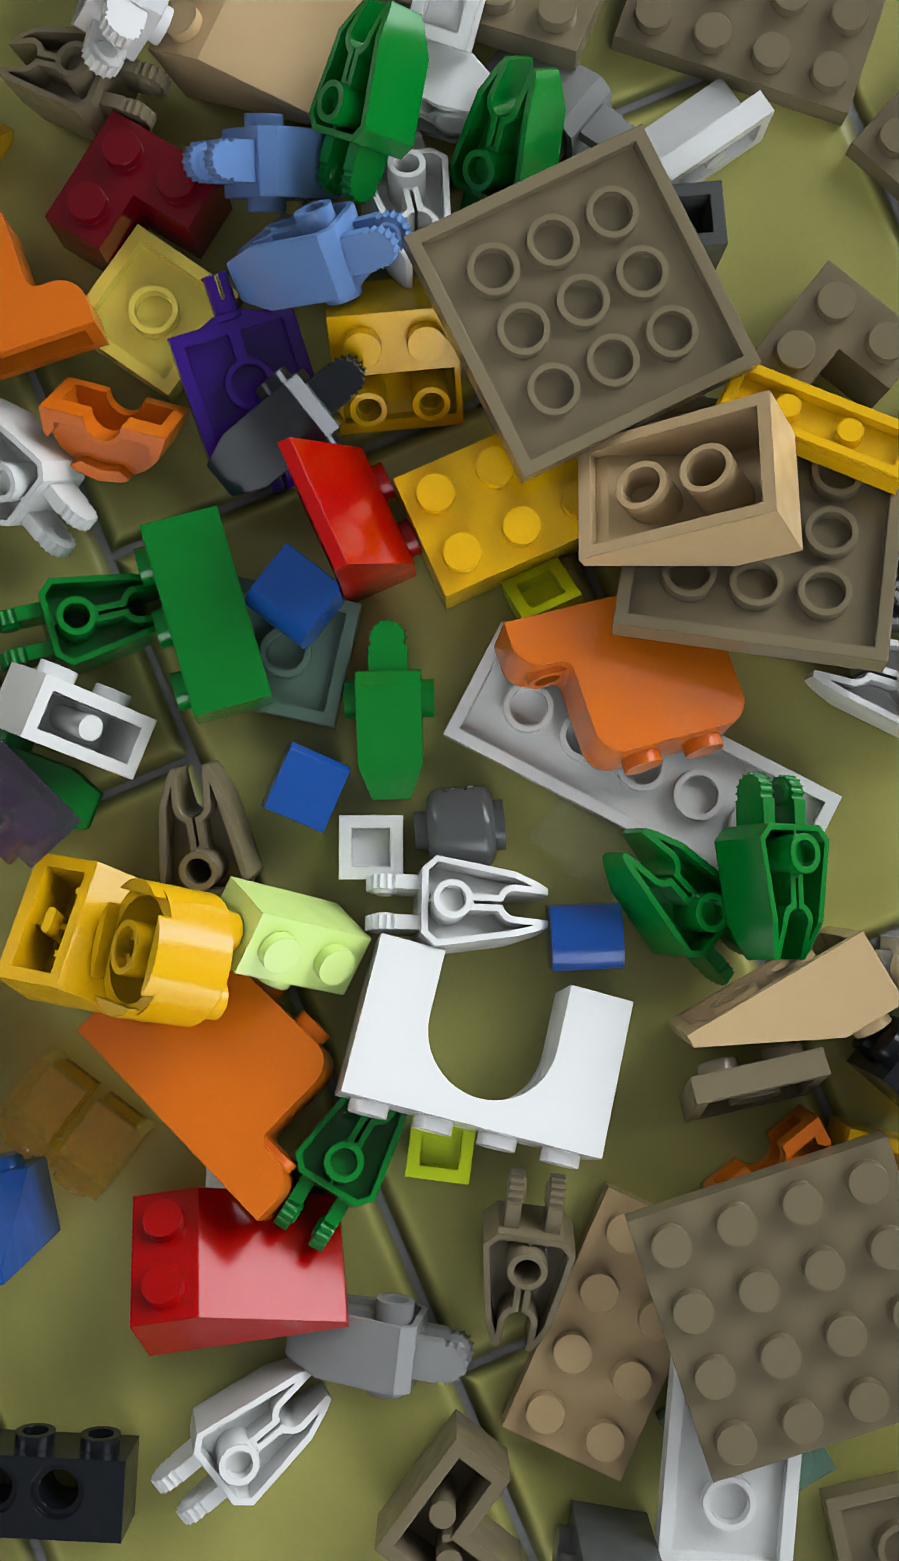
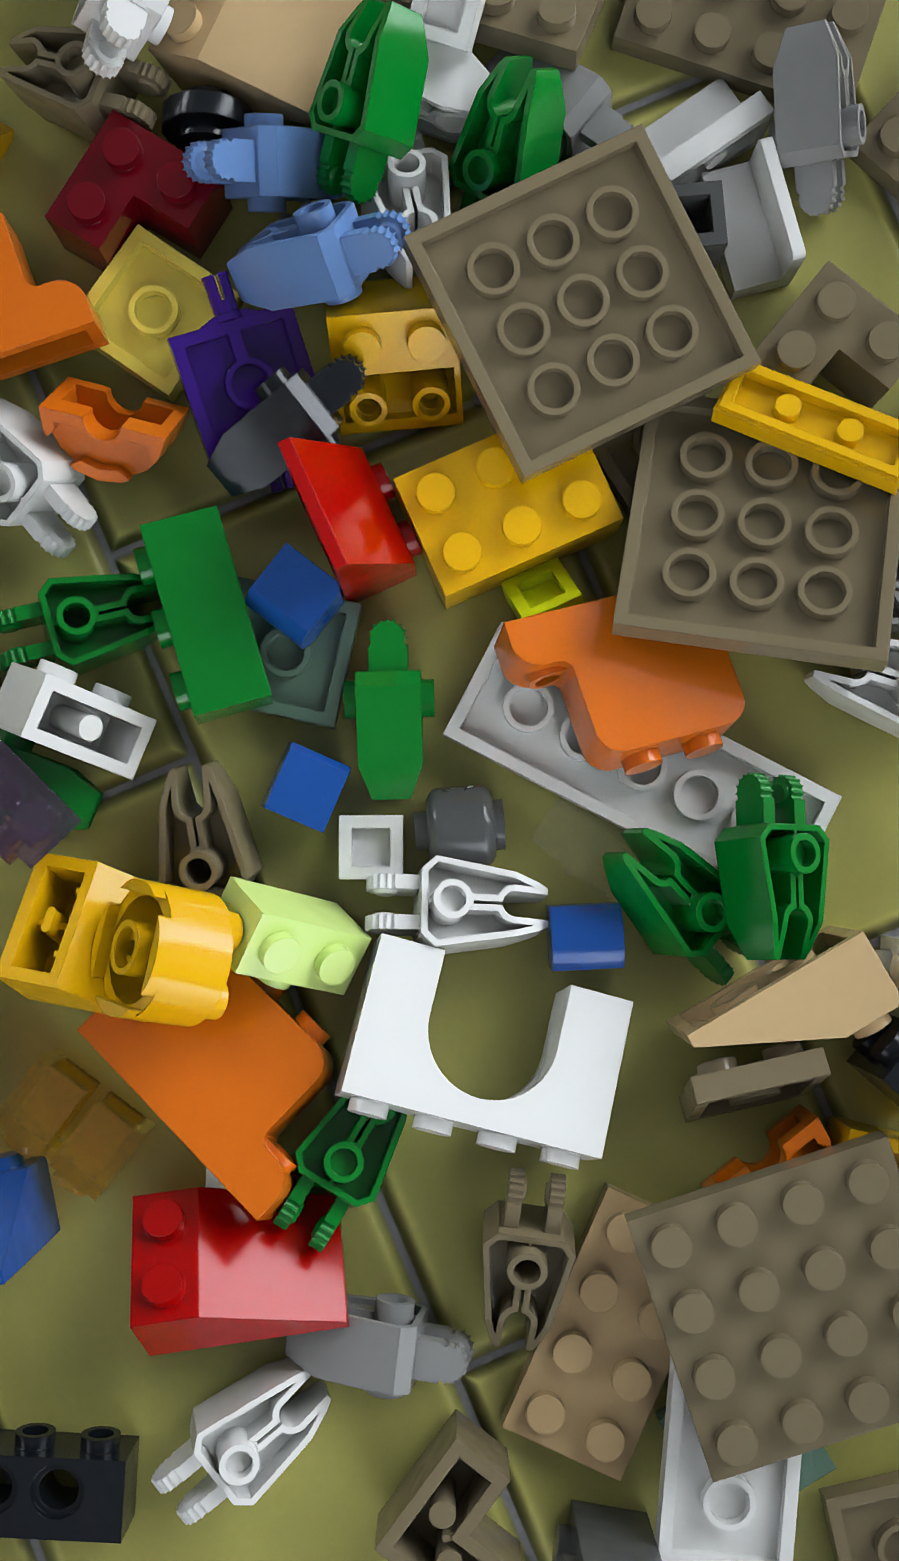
neon yellow plate [405,1116,476,1185] -> none
tan slope [578,390,803,566] -> none
none -> black plate [161,85,253,152]
none -> white panel [699,136,806,300]
none -> light grey hinge [769,19,866,217]

